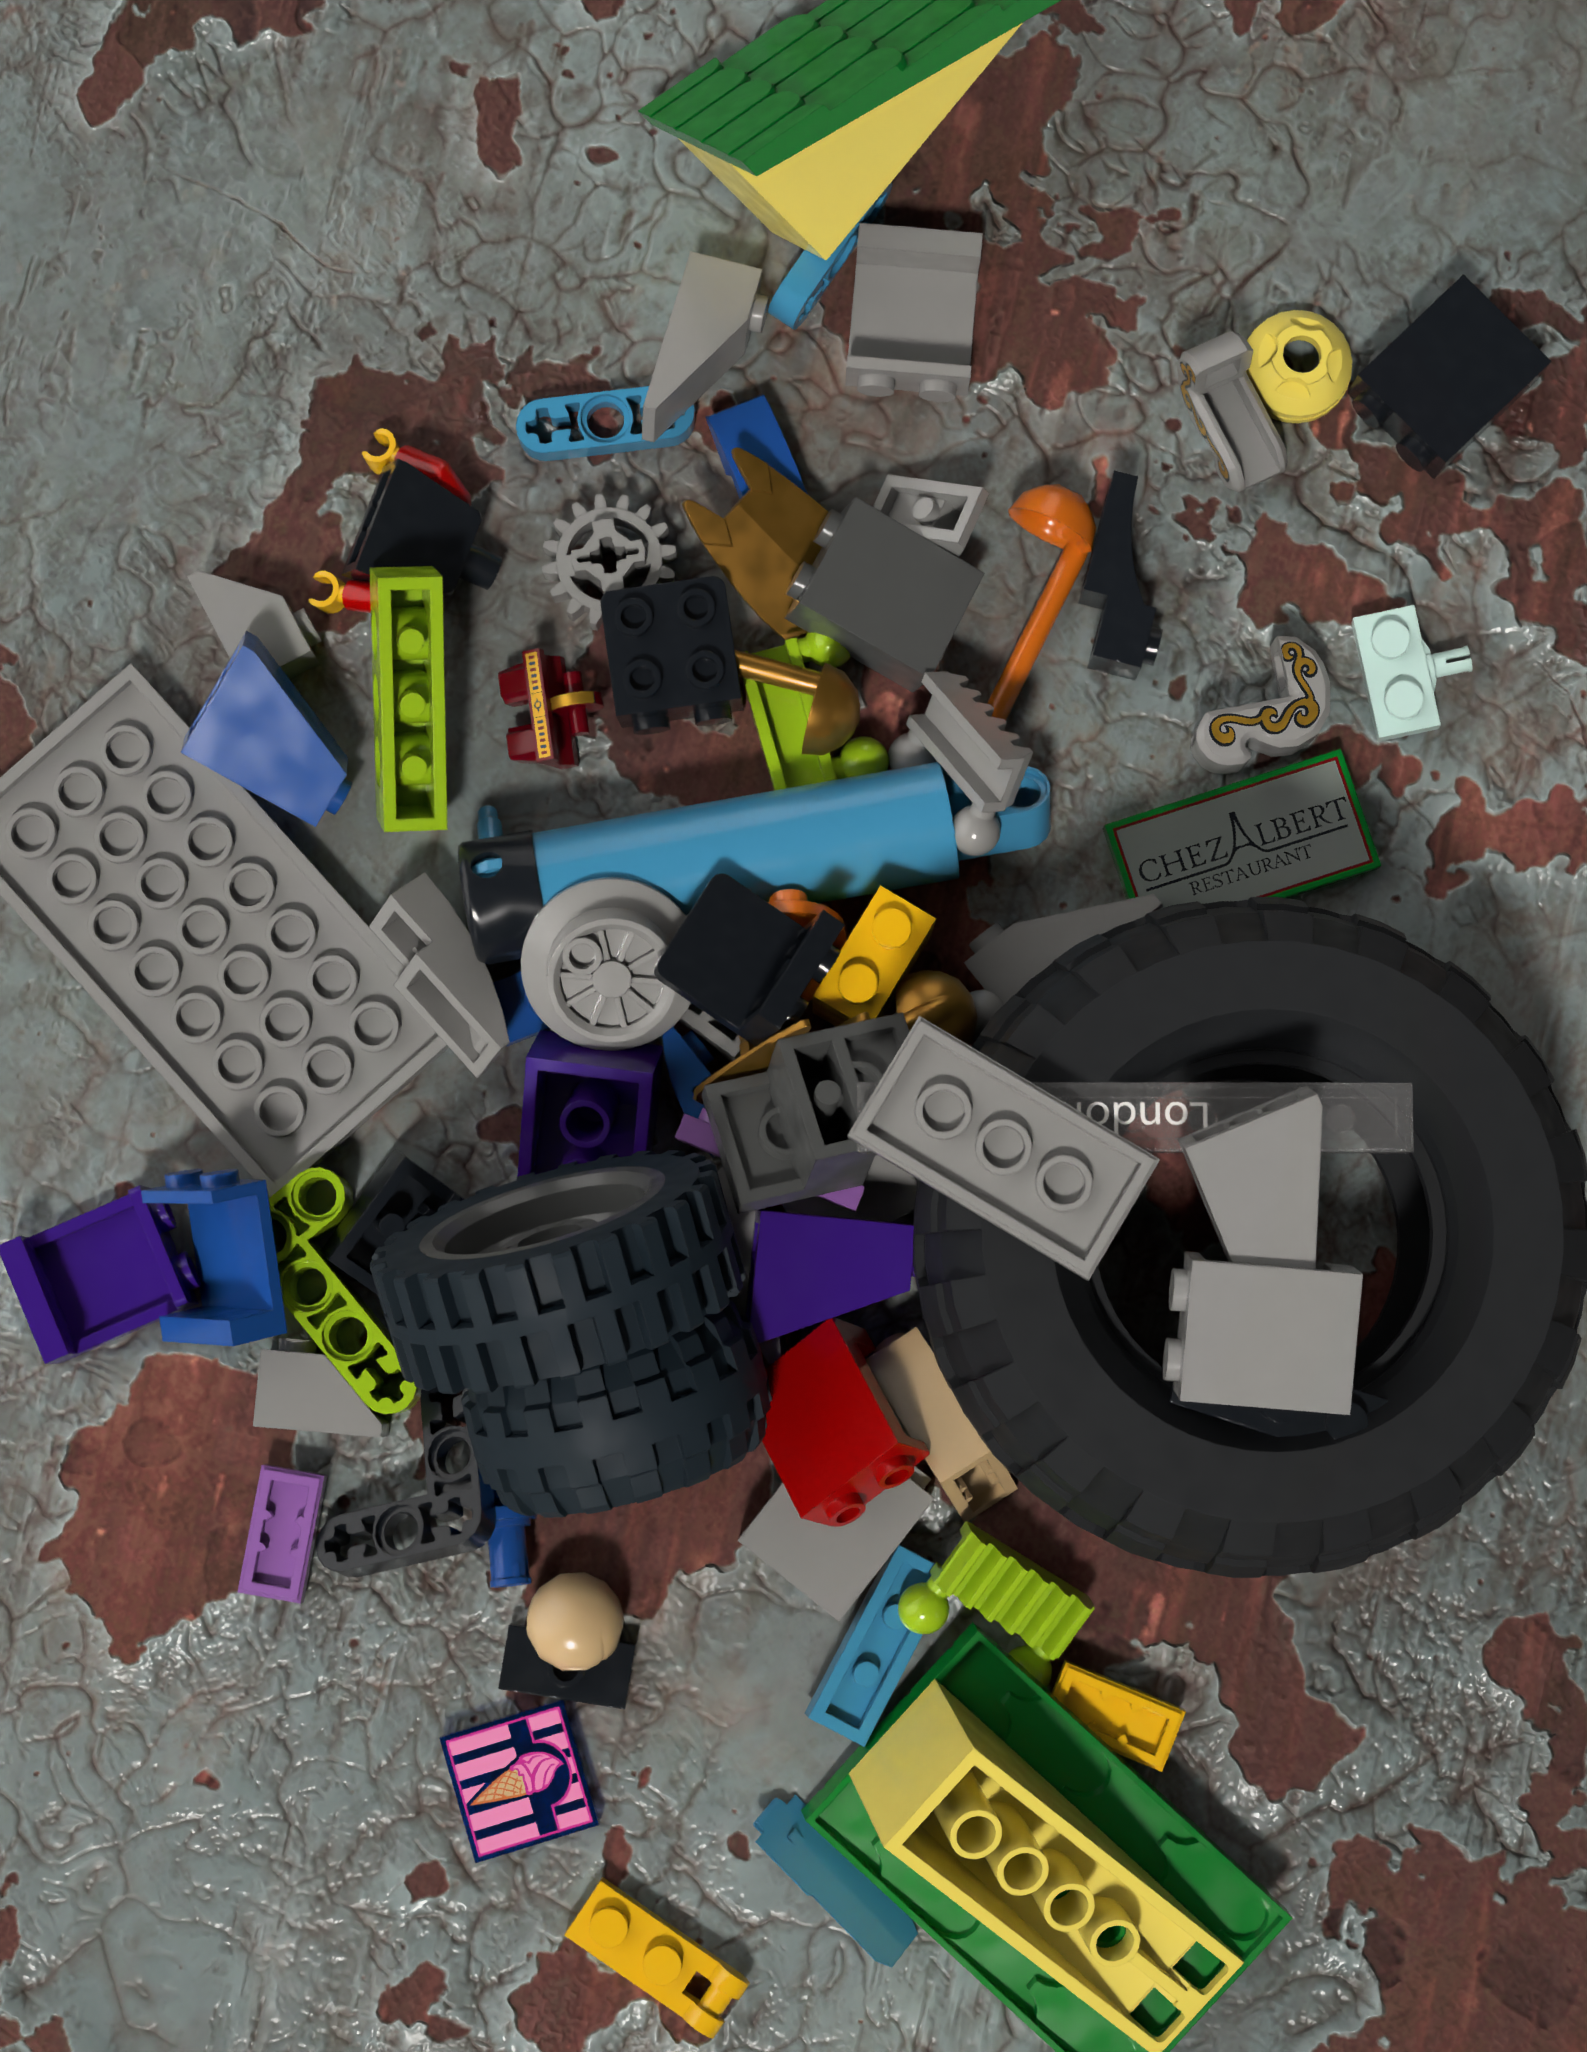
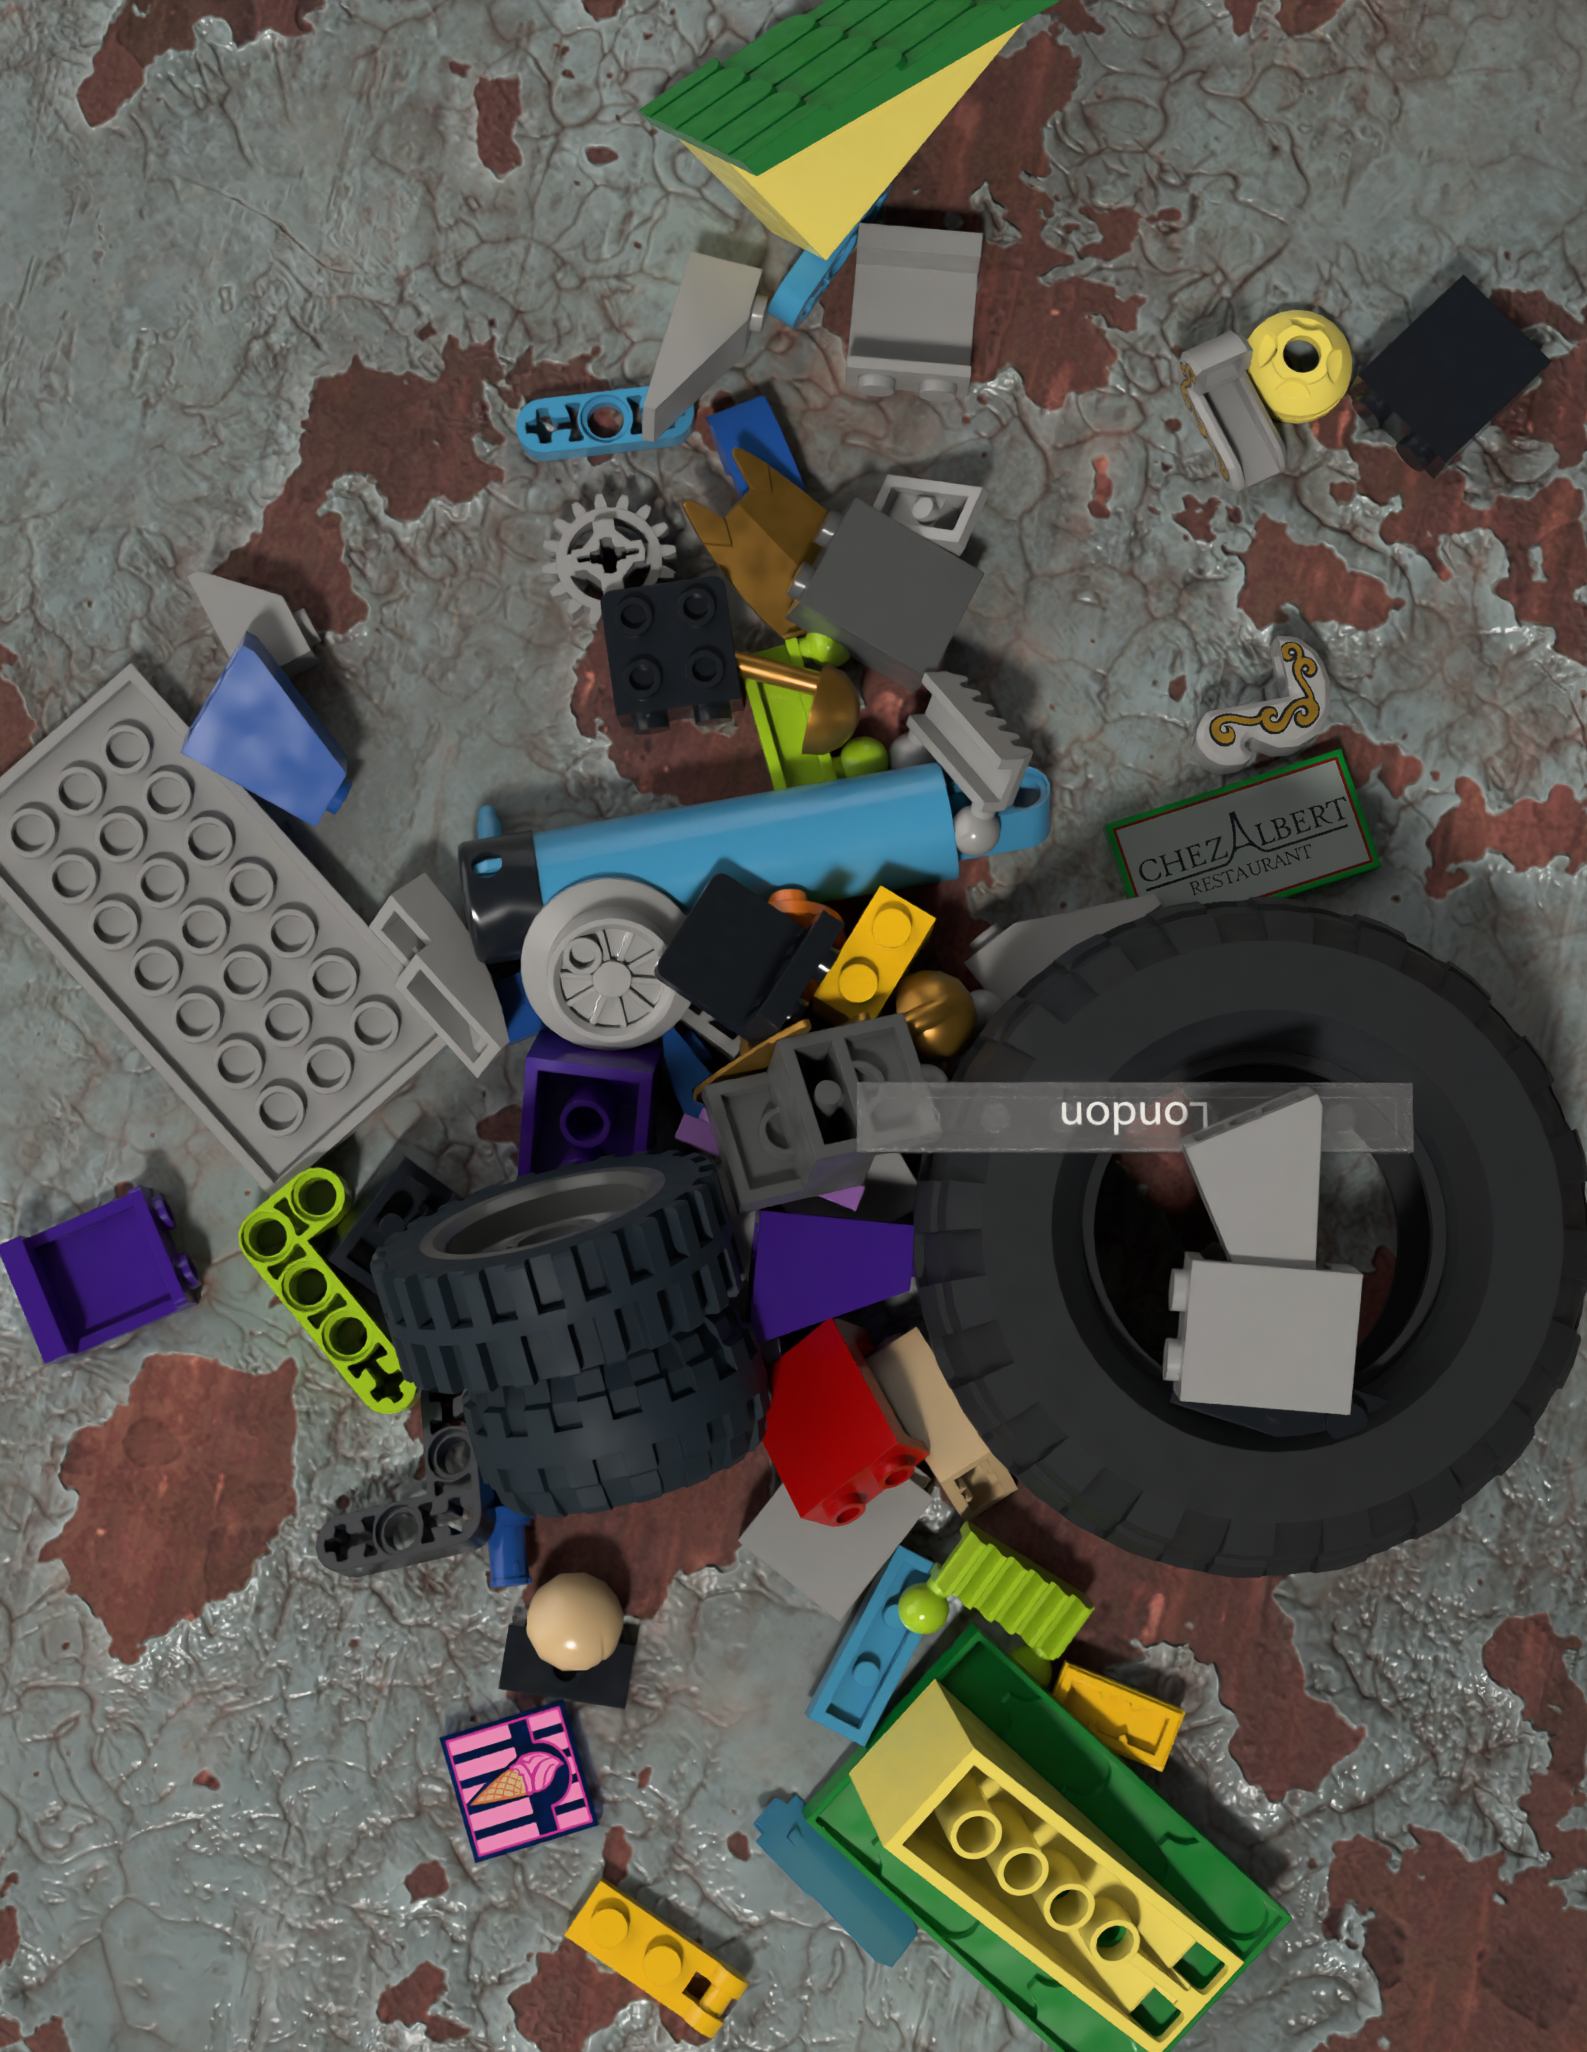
blue panel [141,1169,287,1346] -> none
medium lavender plate [238,1464,328,1604] -> none
light grey slope [253,1338,390,1438] -> none
black torso [308,428,502,614] -> none
lime brick [370,566,447,832] -> none
dark red hips [498,648,604,770] -> none
light grey tile [847,1016,1160,1280] -> none
orange piece [987,484,1096,721] -> none
black slope [1078,470,1163,680] -> none
light aqua plate [1351,605,1473,742] -> none

